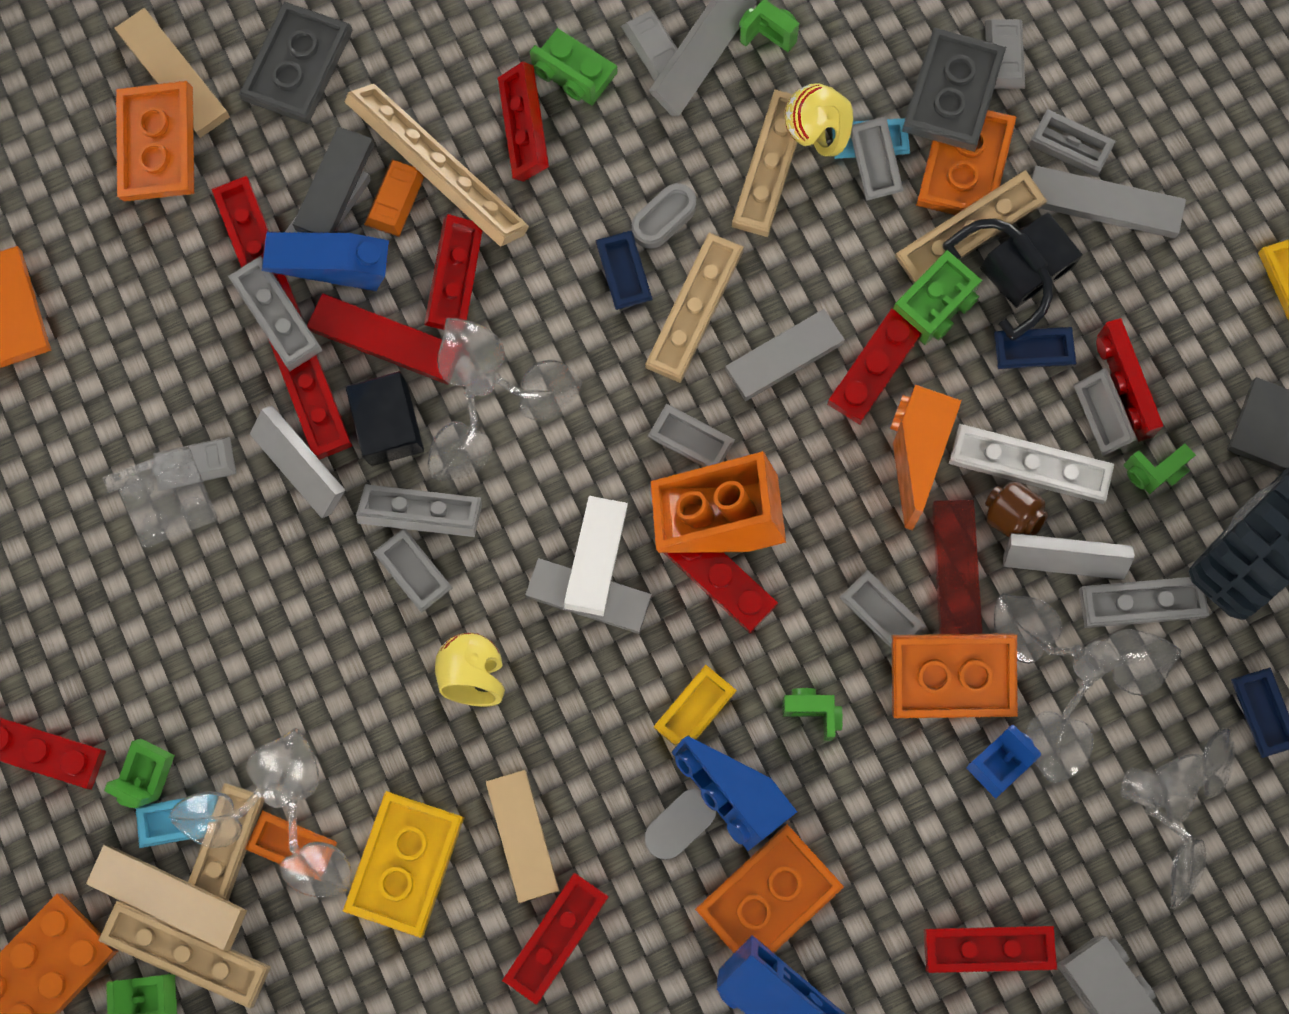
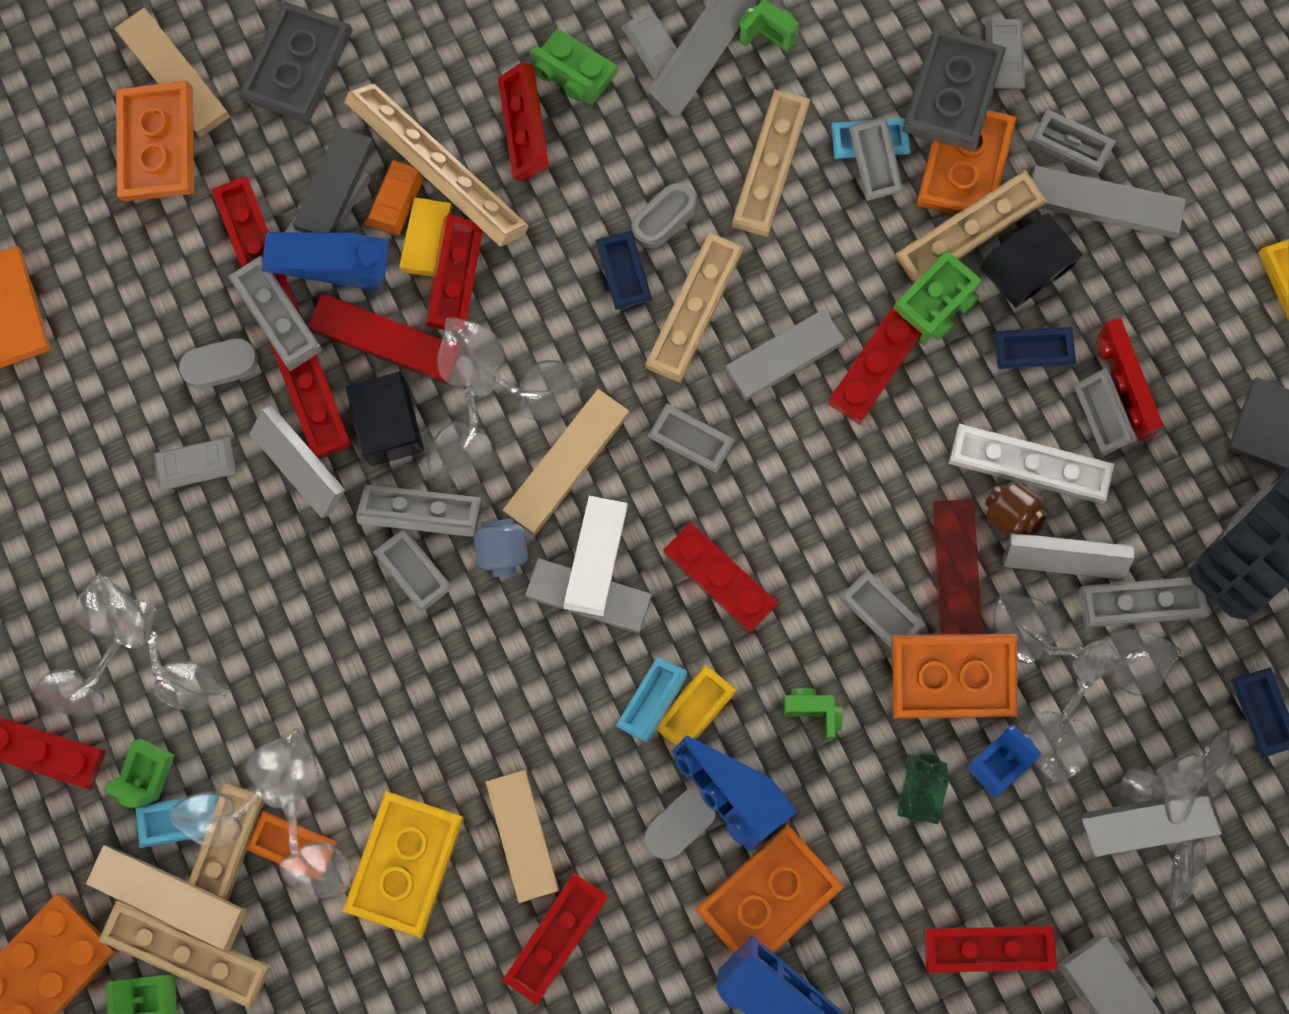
clear bracket [102,447,218,548] -> none
light yellow helmet [435,633,505,707] -> none
orange slope [651,451,786,553] -> none
light yellow helmet [784,83,853,156] -> none
orange slope [890,384,962,531] -> none
black piece [943,218,1053,341] -> none
bright green bracket [1124,443,1196,494] -> none
none -> clear plant [35,572,231,718]
none -> light grey tile [179,339,258,389]
none -> yellow tile [399,197,453,277]
none -> sand blue head [473,518,528,577]
none -> tan tile [502,389,629,536]
none -> medium azure tile [616,657,687,742]
none -> clear green bracket [897,754,949,824]
none -> tile [1082,789,1223,857]

